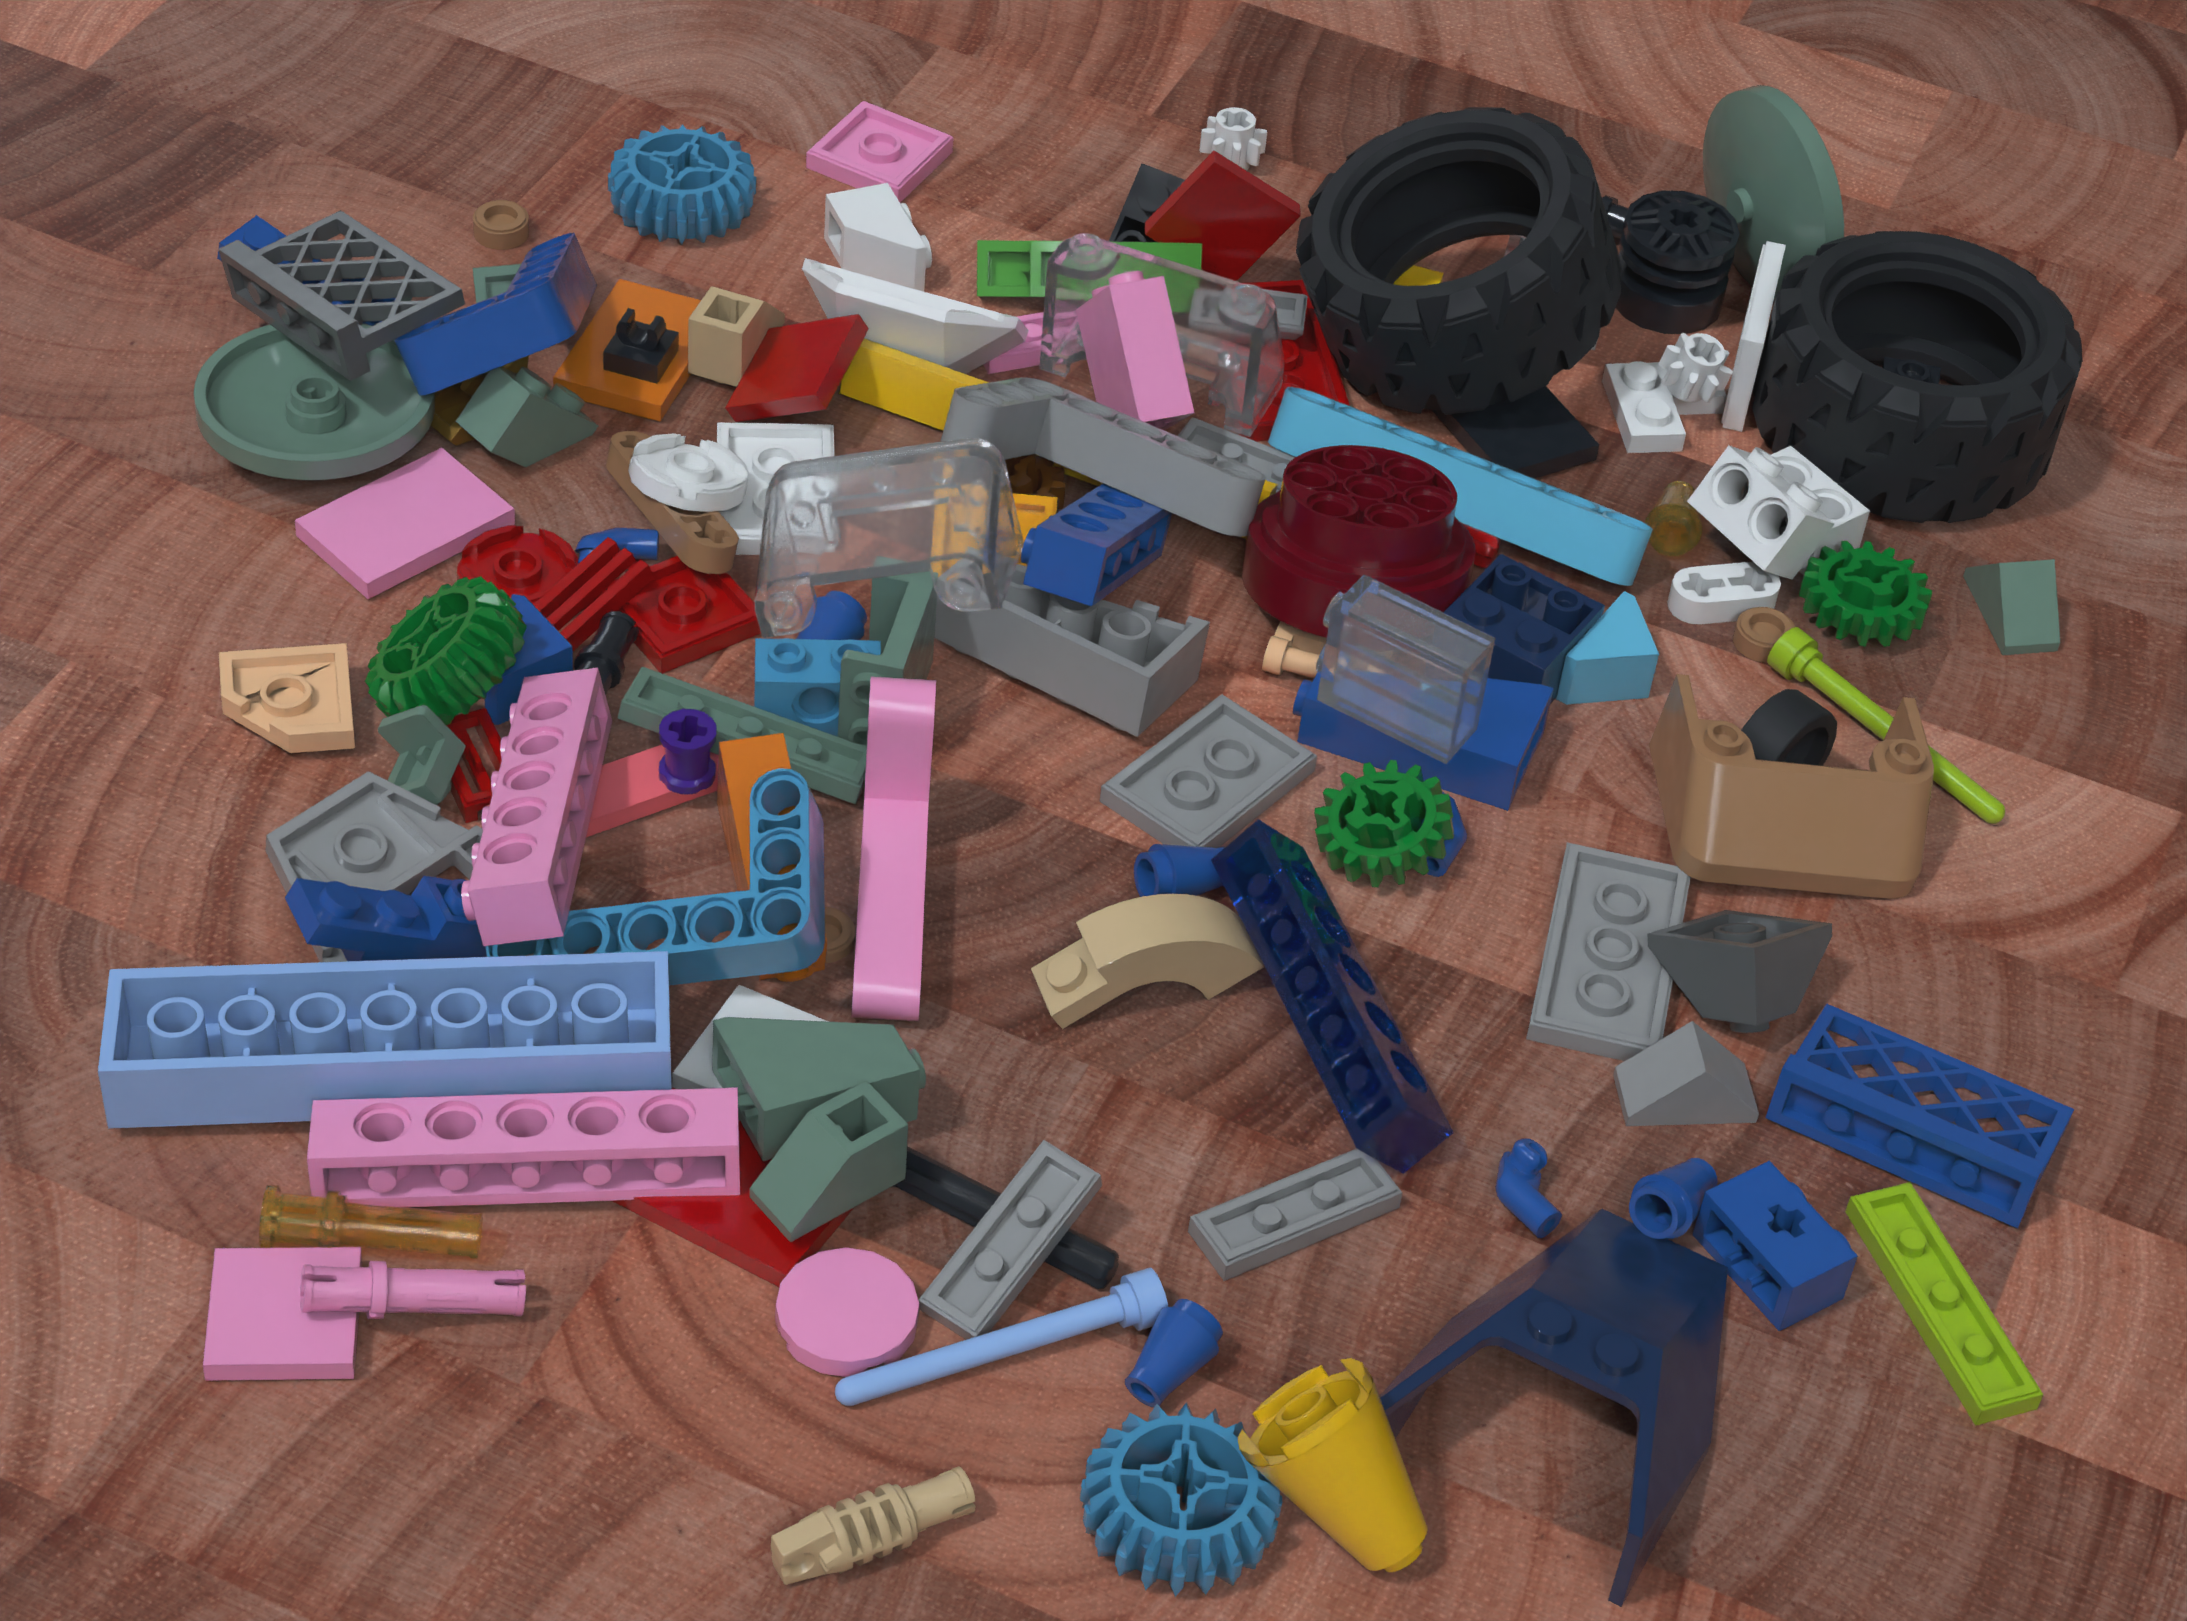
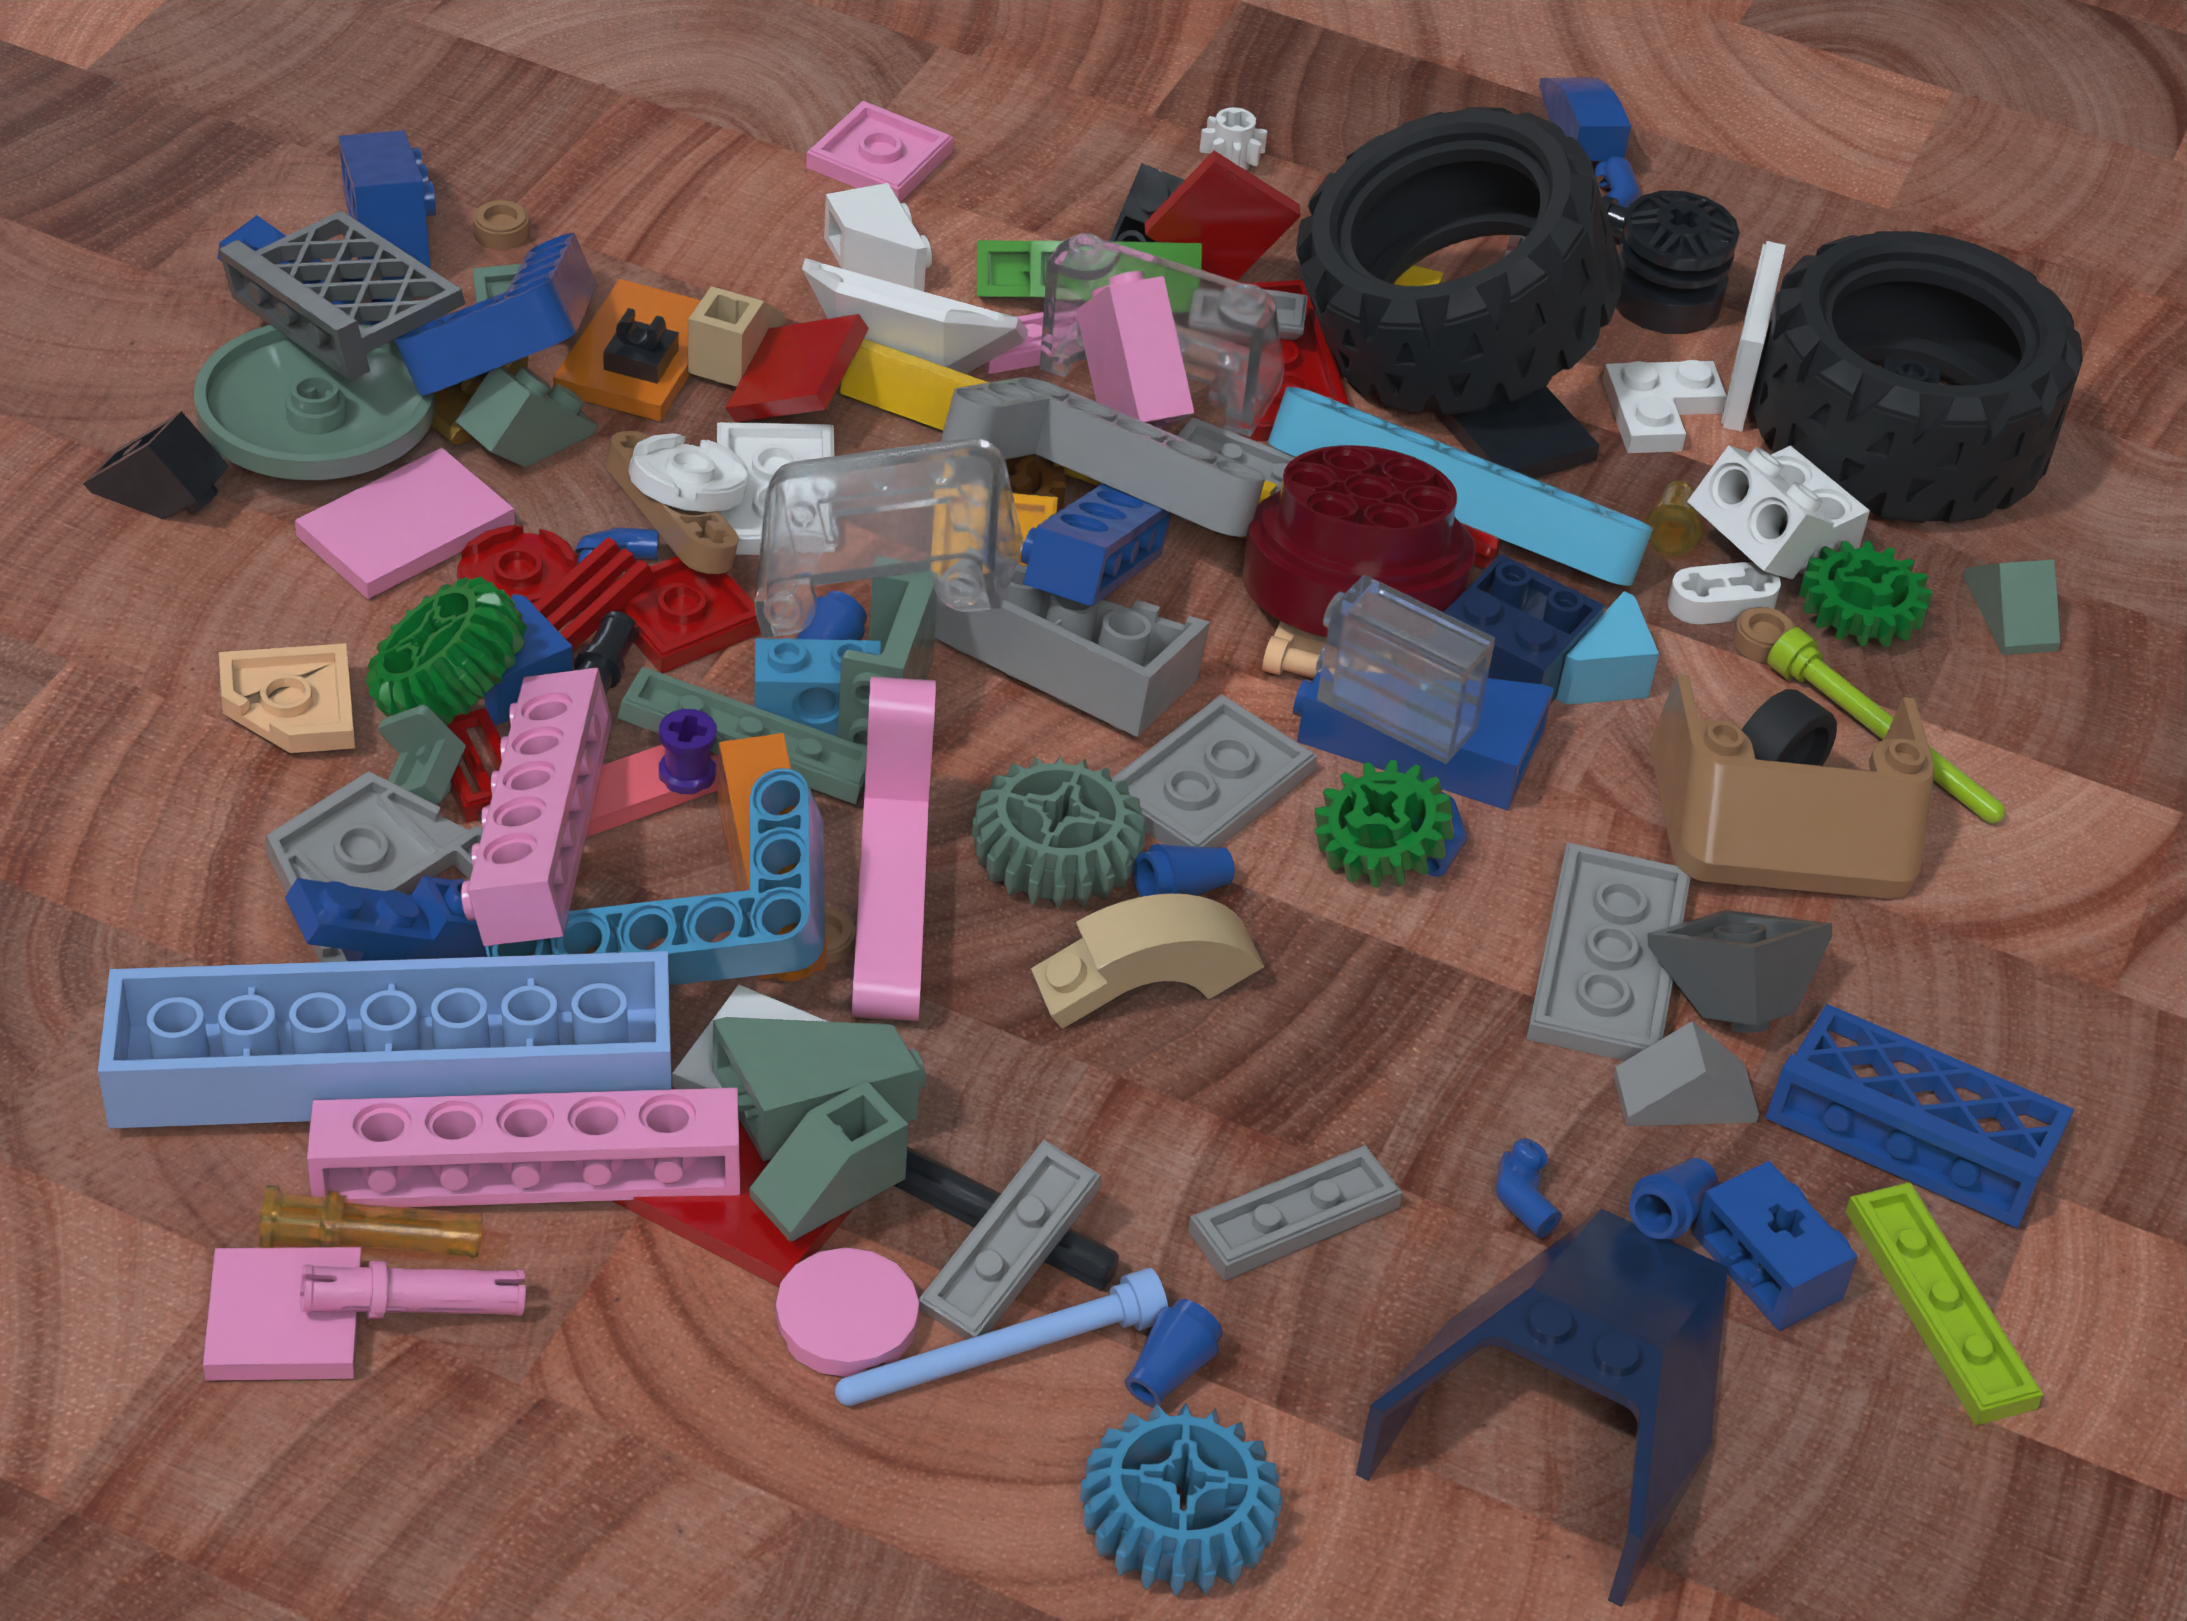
dark azure gear [608,124,756,244] -> none
tan hinge [771,1466,976,1585] -> none
clear blue brick [1211,819,1454,1174] -> none
yellow cone [1238,1358,1428,1572] -> none
white gear [1658,333,1733,403] -> none
sand green dish [1703,85,1844,302] -> none
none -> black slope [83,411,230,520]
none -> blue wedge [338,130,436,280]
none -> sand green gear [972,755,1146,909]
none -> blue slope [1539,77,1631,161]
none -> blue arm [1595,156,1641,208]

